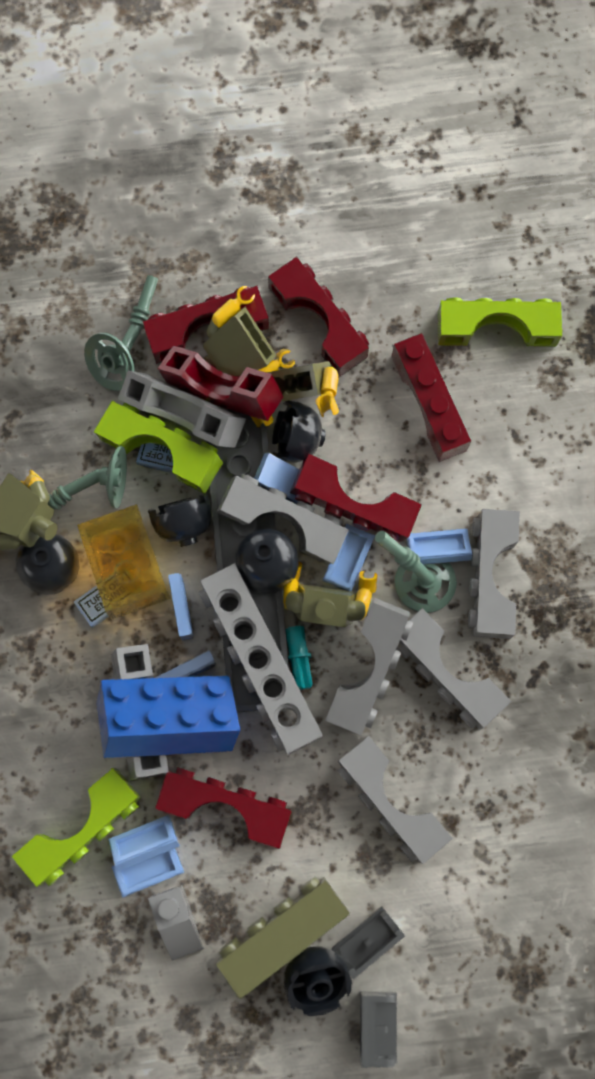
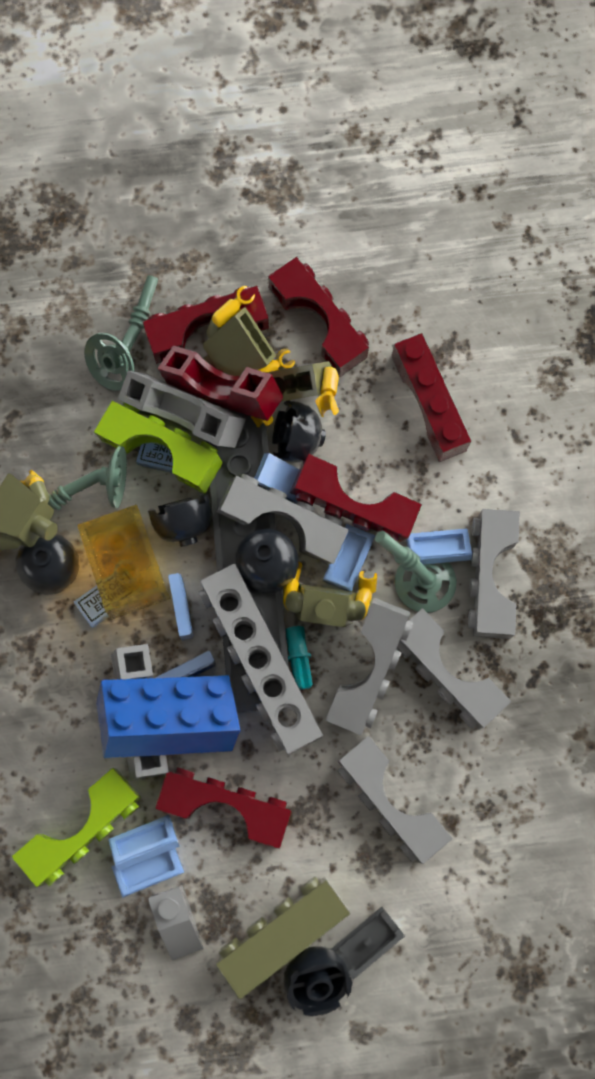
dark grey hinge [360,991,397,1068] -> none
lime arch [438,297,562,347] -> none

